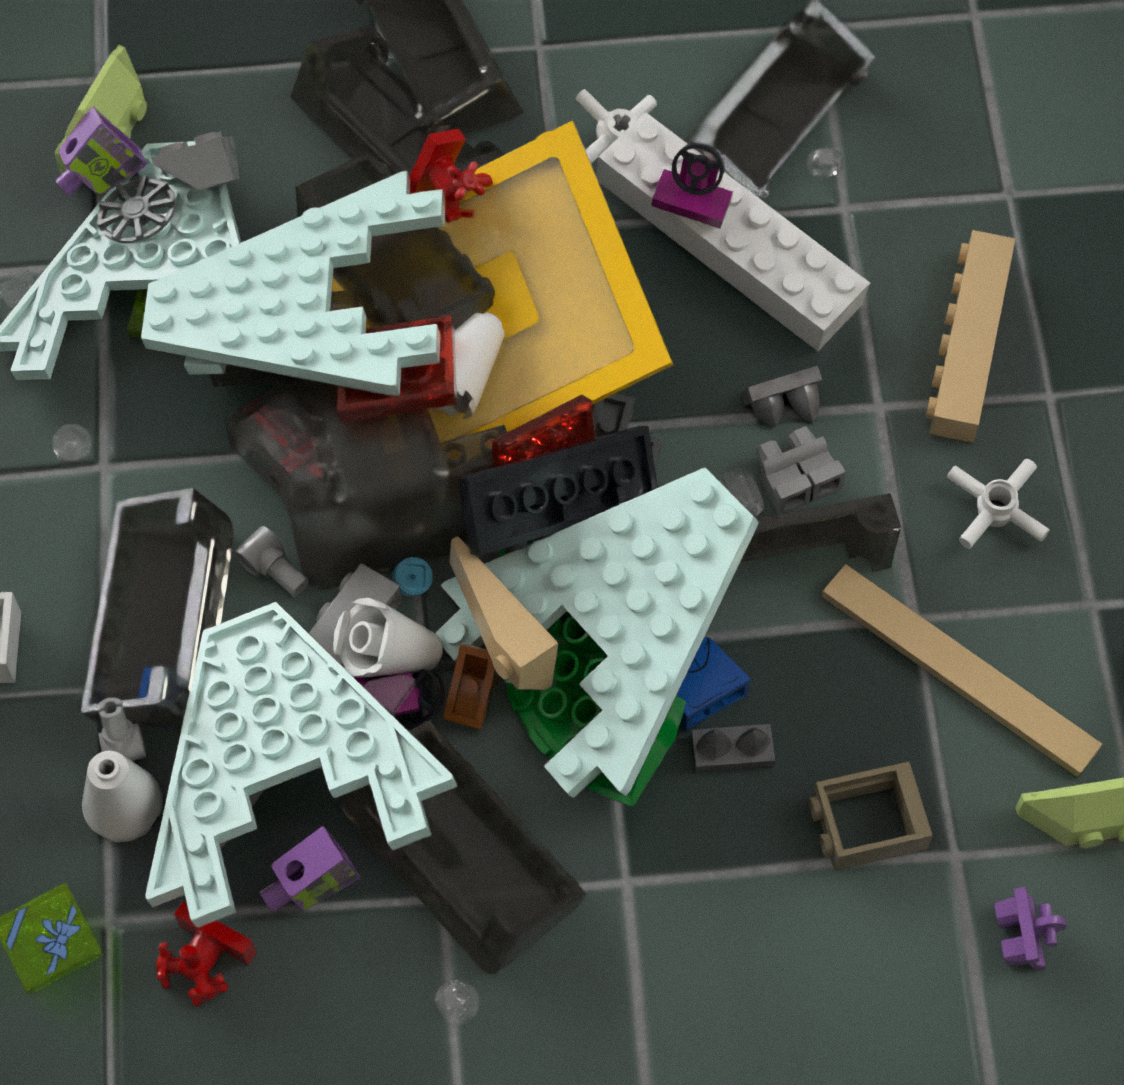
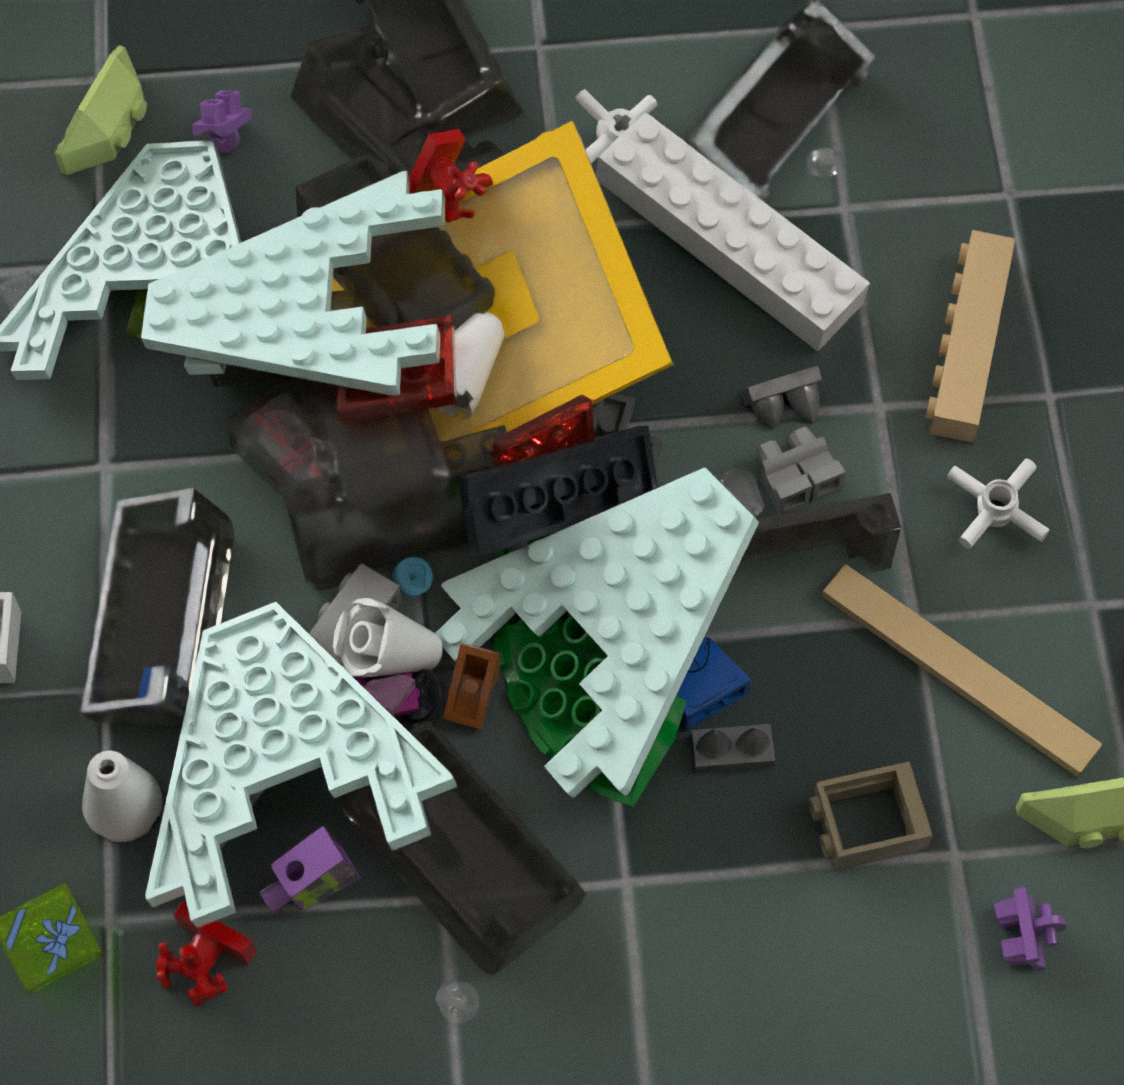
clear tile [52,424,92,464] -> none
torso [56,106,147,196] -> none
dark grey wheel [97,176,176,243] -> none
light grey pin [98,697,147,761] -> none
light grey slope [151,131,240,190] -> none
light grey pin [234,526,309,597] -> none
tan wedge [450,536,558,690] -> none
magenta piece [651,143,733,229] -> none
none -> medium lavender hips [192,90,252,153]

